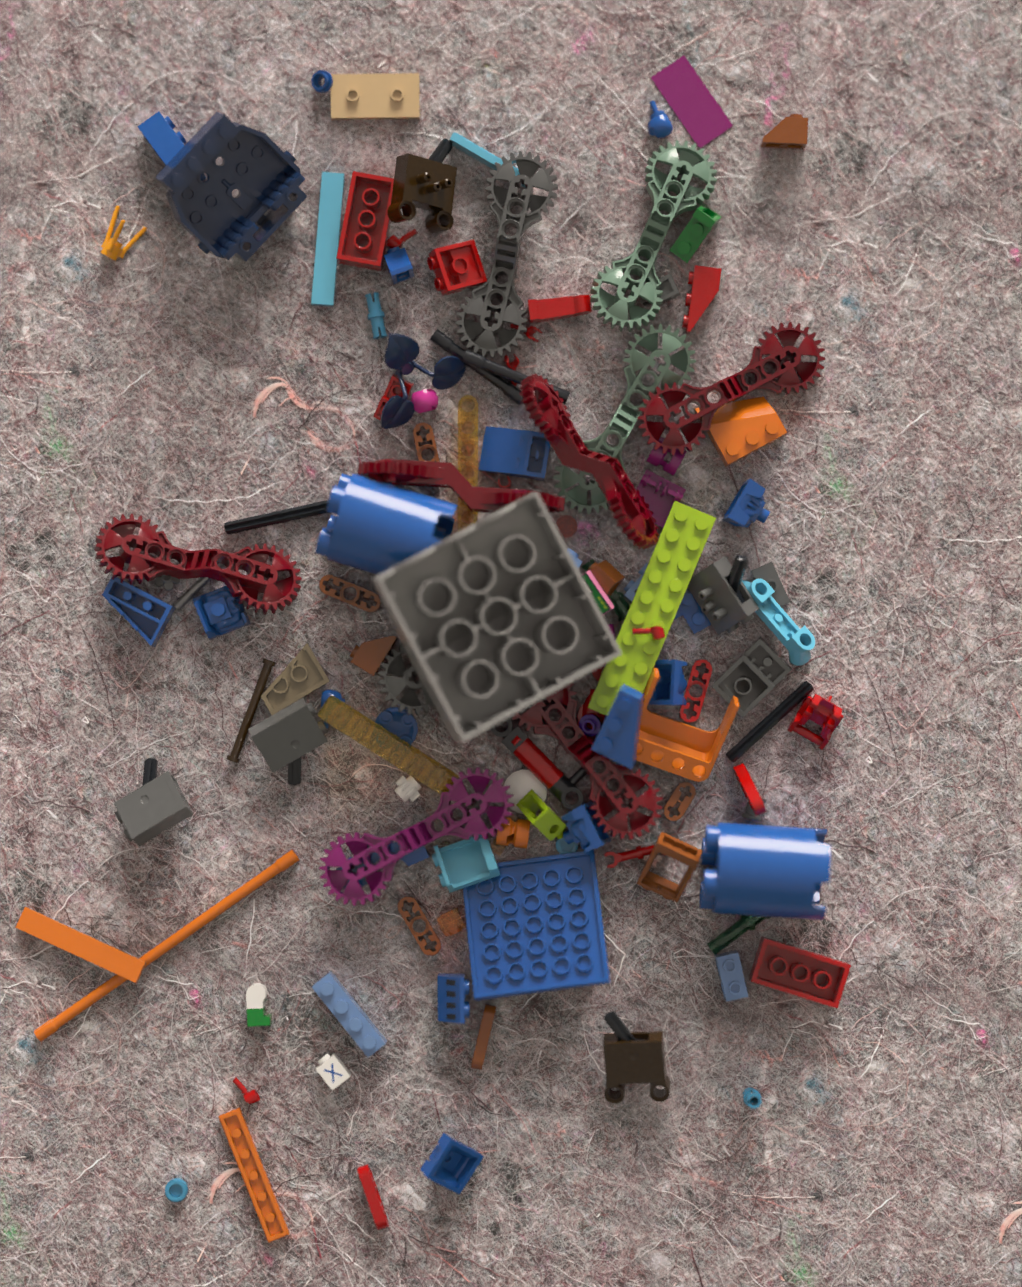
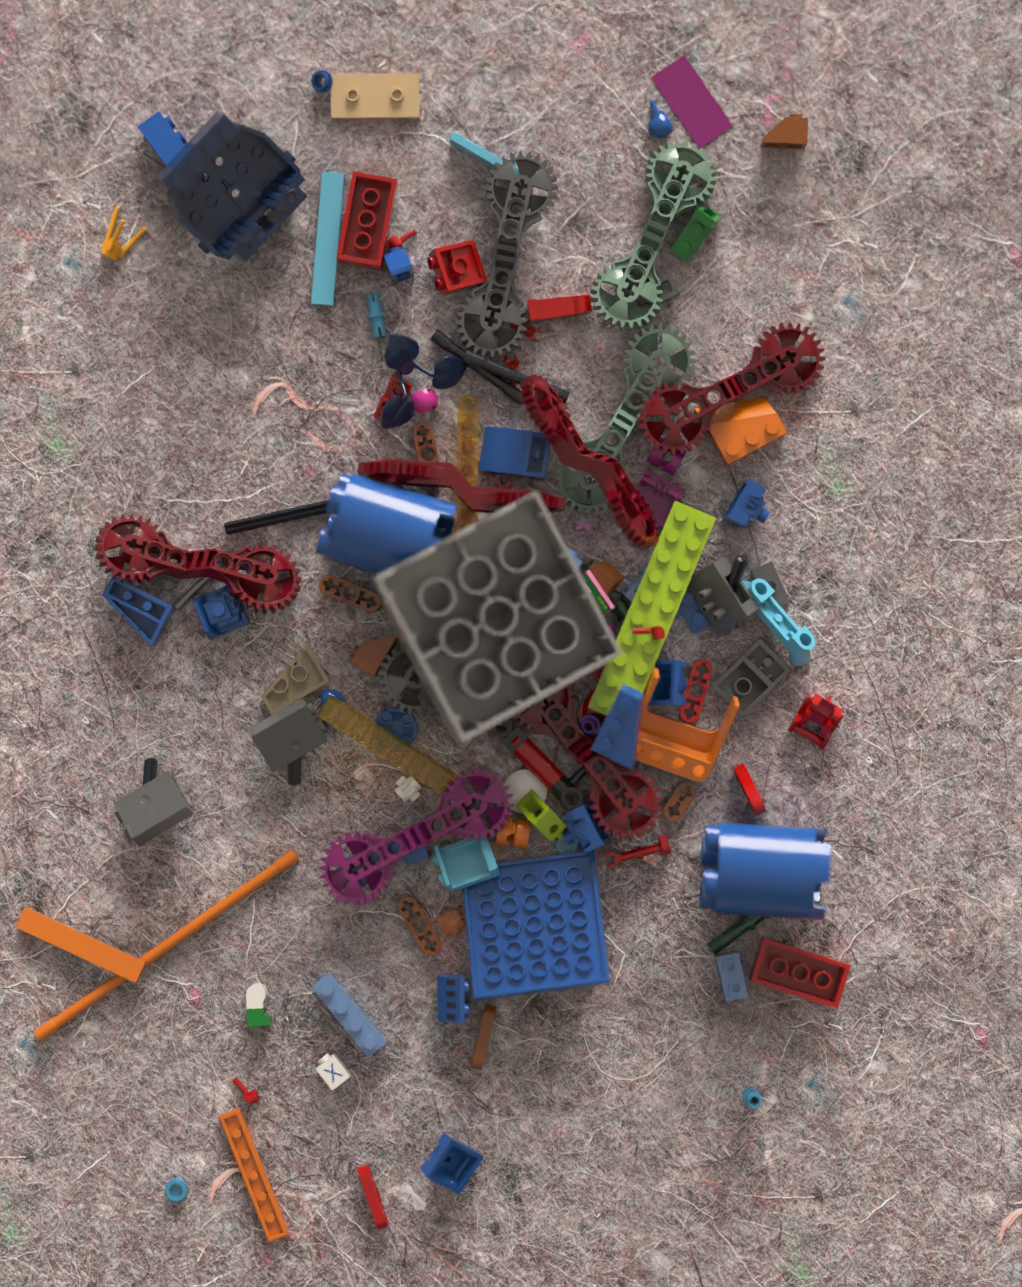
dark brown bar [226,658,276,763] -> none
dark brown piece [387,138,457,233] -> none
clear red tile [555,515,577,538] -> none
dark brown piece [603,1011,671,1104] -> none
dark orange window [636,831,702,902] -> none
red slope [682,265,722,335] -> none
black axle [726,681,814,762] -> none

